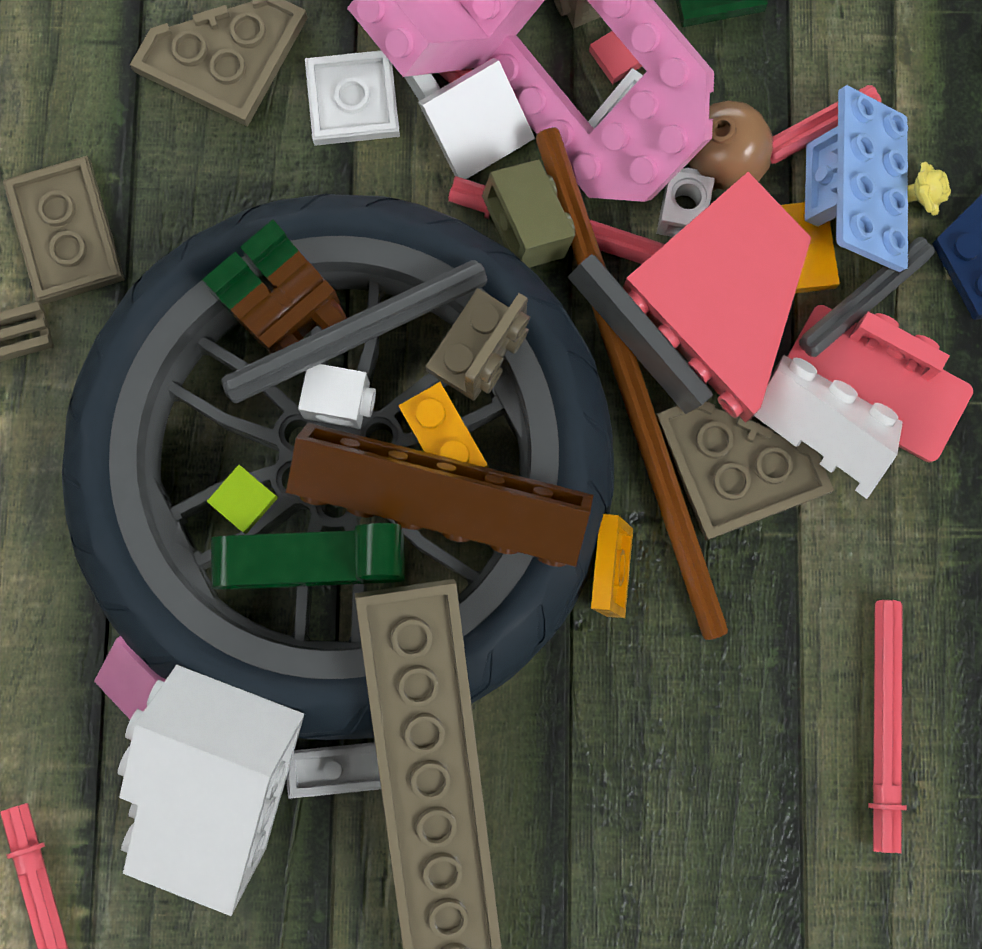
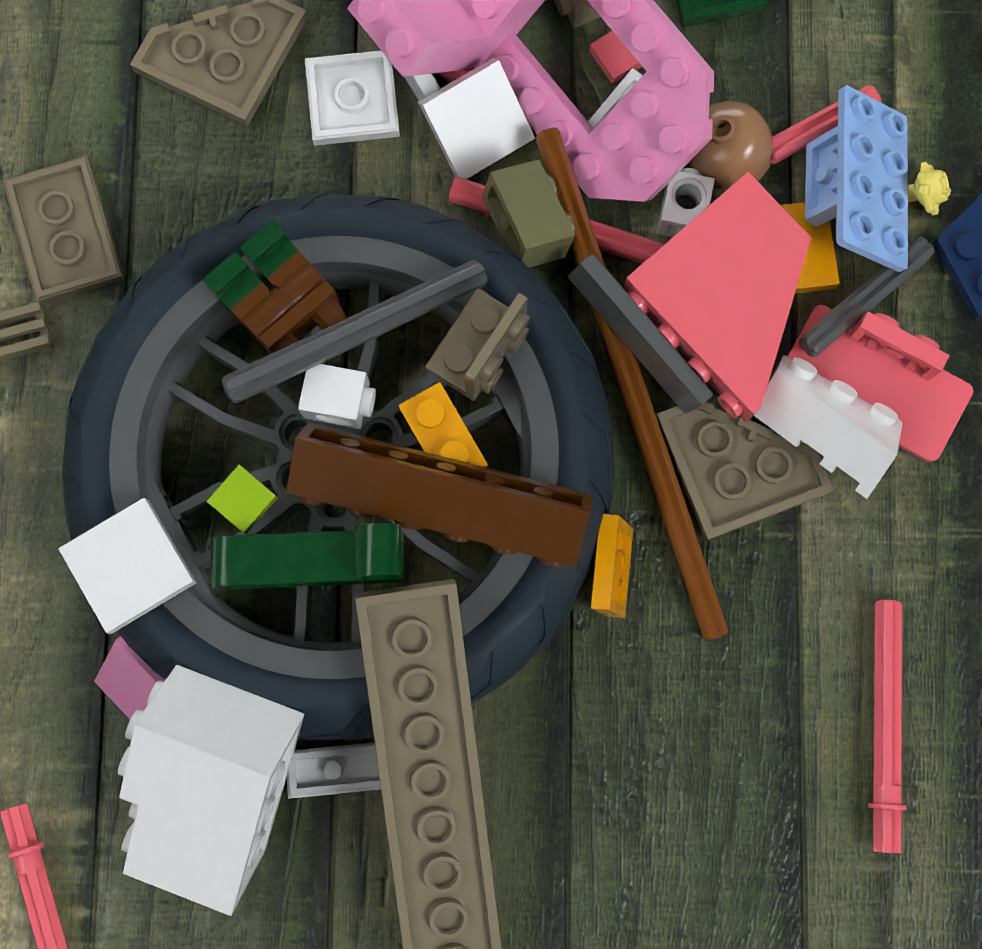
none -> white tile [58,498,197,634]

